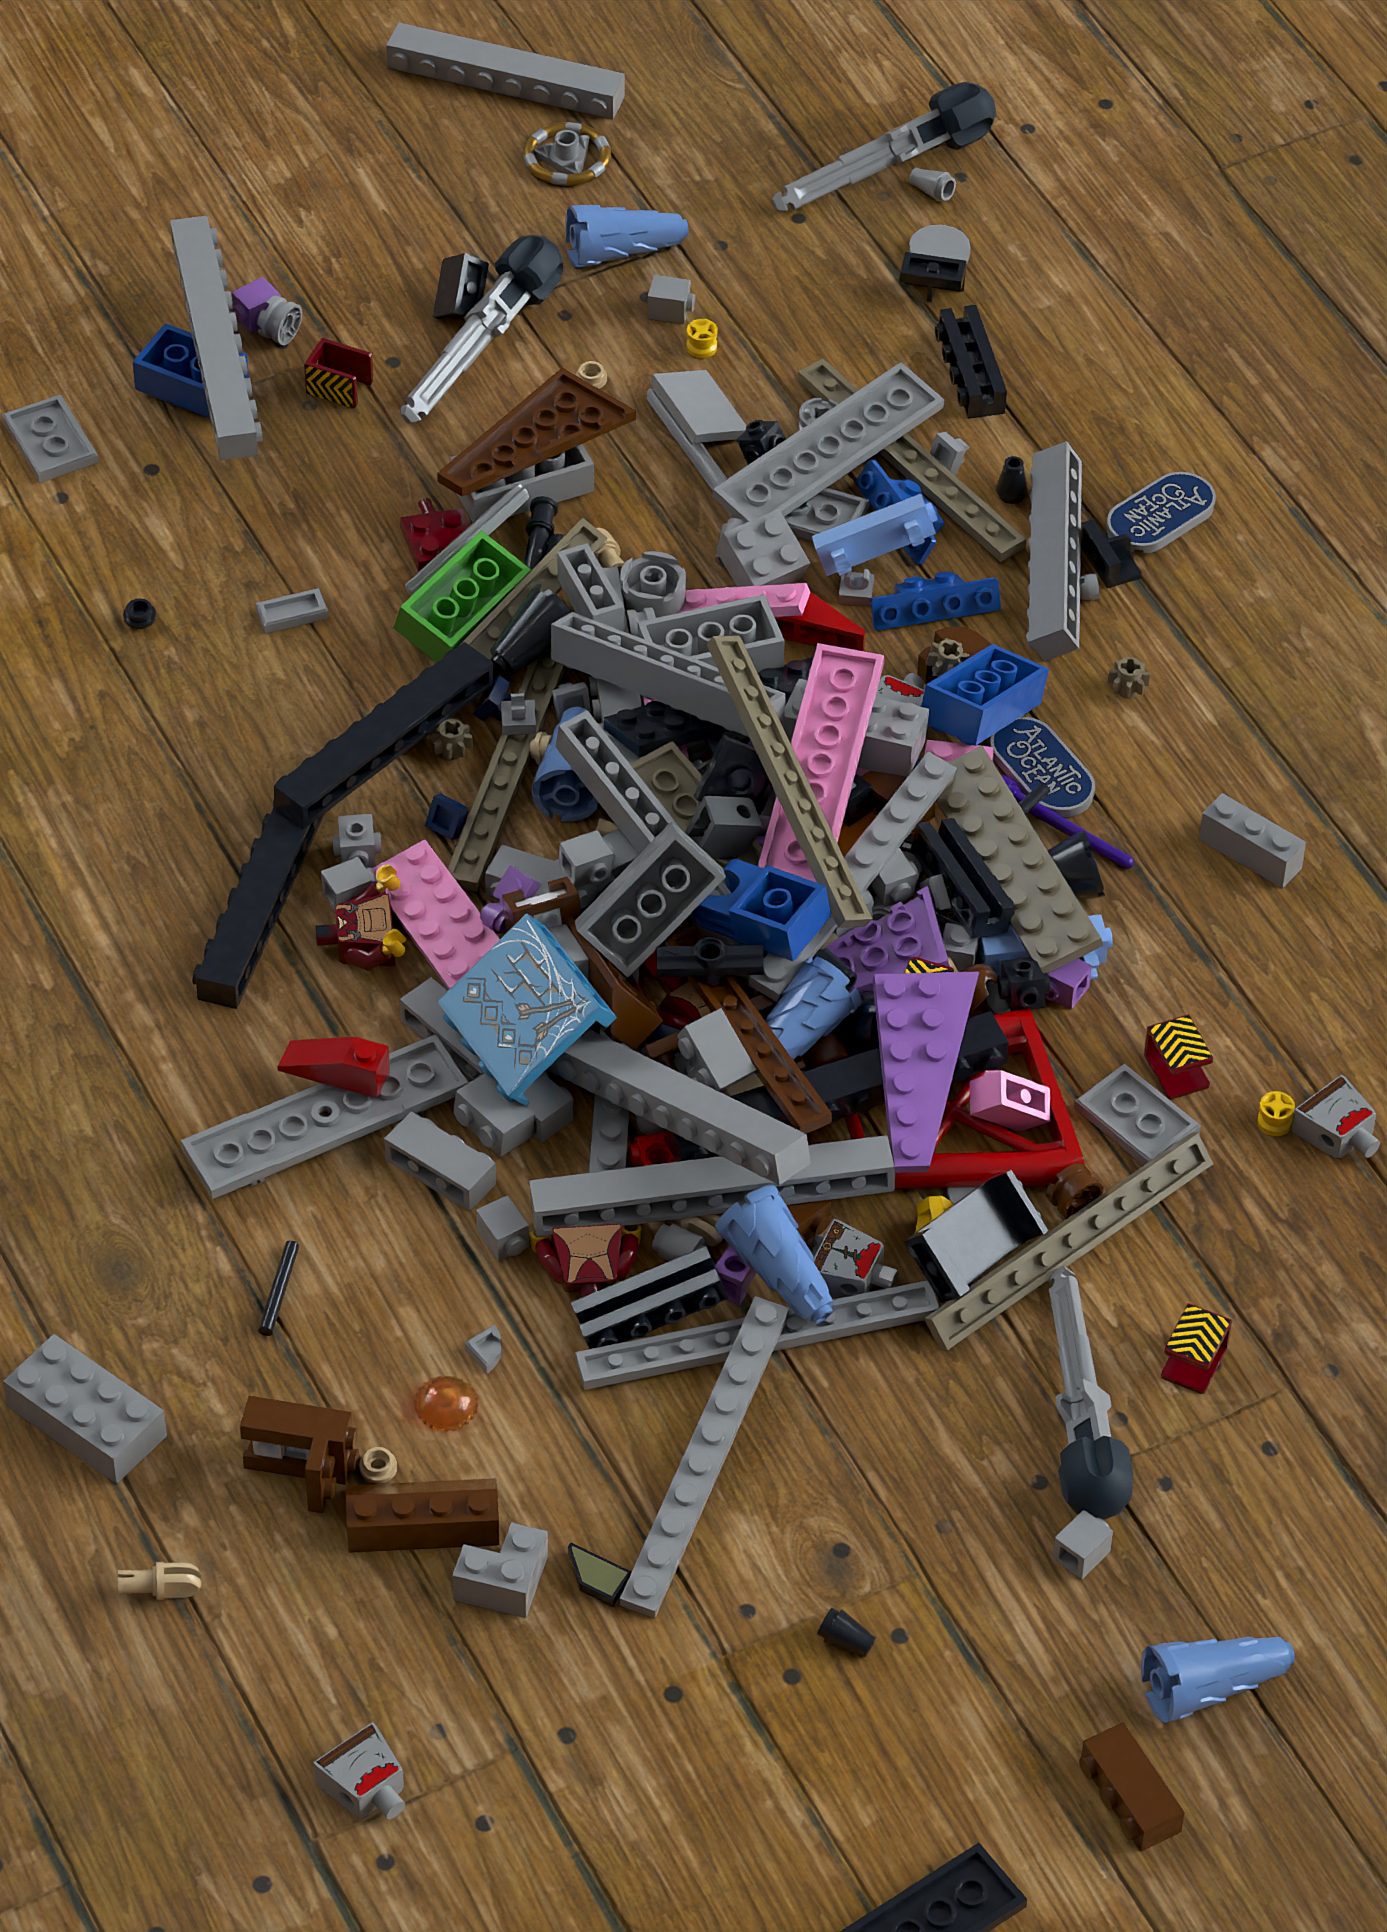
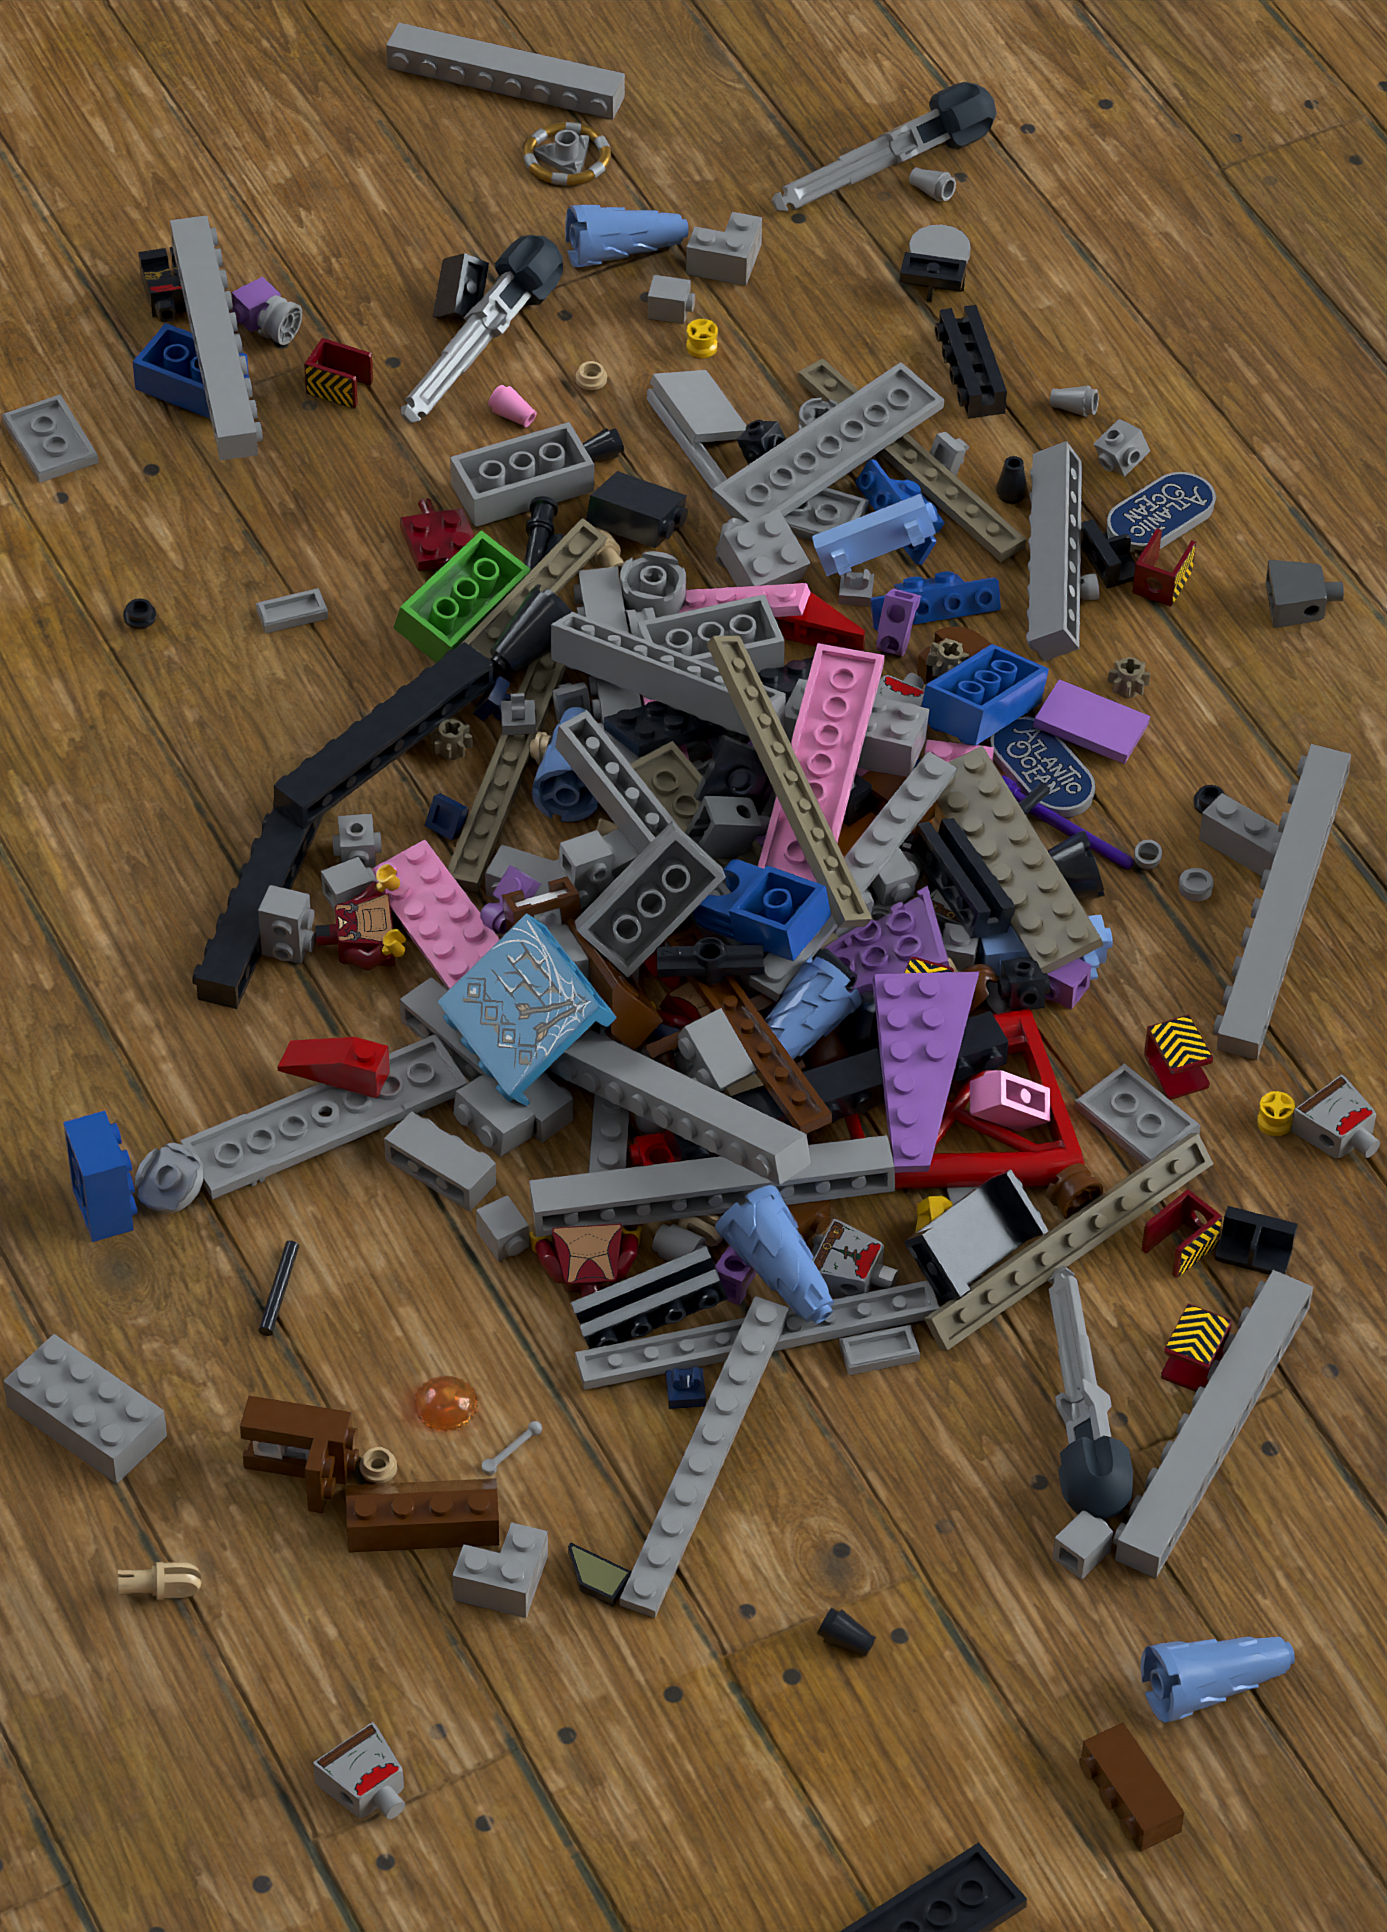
light grey axle [405,484,529,596] -> none
reddish brown wing [437,368,636,497] -> none
light grey tile [465,1325,502,1374] -> none
light grey brick [557,543,625,632] -> none
light grey tile [919,874,951,911] -> none
none -> blue brick [63,1111,137,1242]
none -> light grey tile [135,1143,203,1214]
none -> black hips [138,247,187,322]
none -> light grey brick [258,885,316,964]
none -> light grey hinge [482,1421,542,1475]
none -> bright pink cone [488,385,537,427]
none -> black cone [582,428,625,463]
none -> black brick [586,471,688,548]
none -> dark blue tile [666,1367,706,1409]
none -> light grey brick [686,212,762,286]
none -> light grey tile [839,1325,920,1375]
none -> medium lavender leg [876,589,921,656]
none -> medium lavender tile [1033,679,1150,764]
none -> light grey cone [1050,386,1099,417]
none -> light grey brick [1093,419,1150,477]
none -> light grey brick [1113,1270,1313,1578]
none -> dark red piece [1132,528,1197,607]
none -> light grey hinge [1134,840,1162,870]
none -> dark red piece [1141,1189,1223,1278]
none -> light grey tile [1178,868,1214,902]
none -> black plate [1193,785,1224,814]
none -> light grey brick [1212,744,1351,1060]
none -> black panel [1215,1206,1298,1275]
none -> dark grey torso [1265,560,1344,628]

